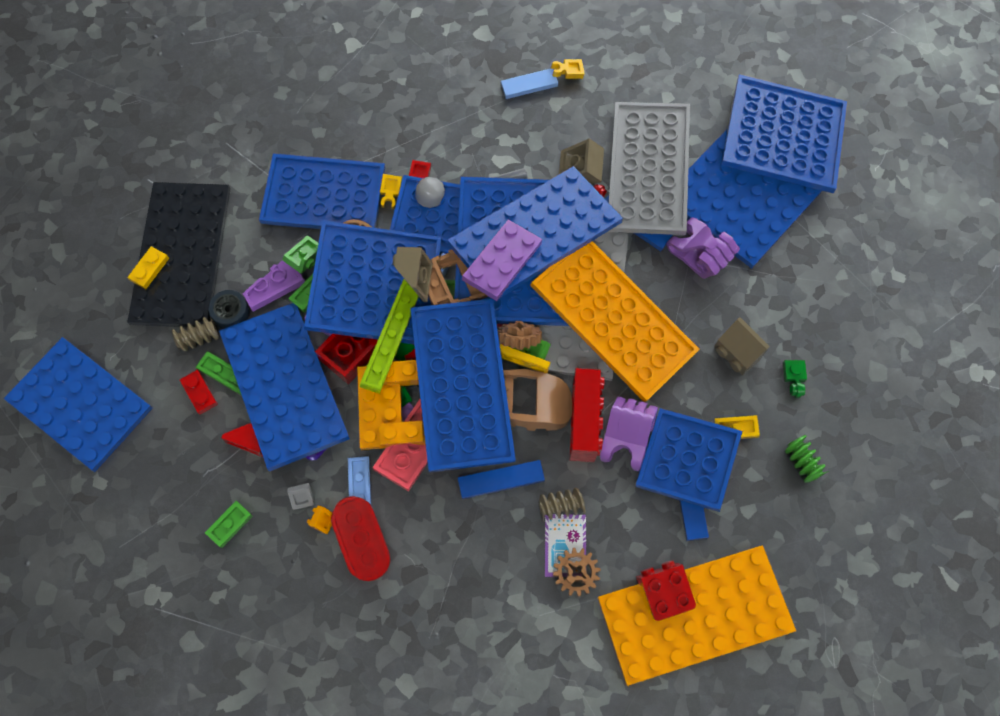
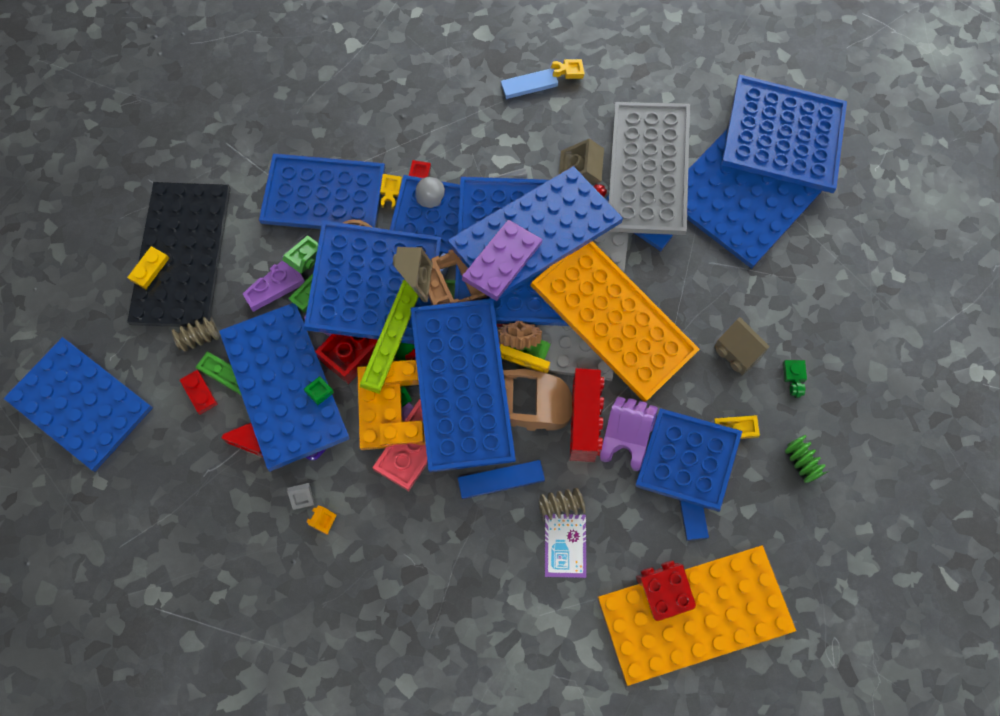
bright green plate [205,501,253,548] -> none
wheel [208,290,250,329] -> none
red tile [331,496,391,581] -> none
light blue tile [348,456,371,504] -> none
medium nougat gear [552,548,601,597] -> none
medium lavender piece [666,218,740,279] -> none
none -> green tile [303,376,334,406]

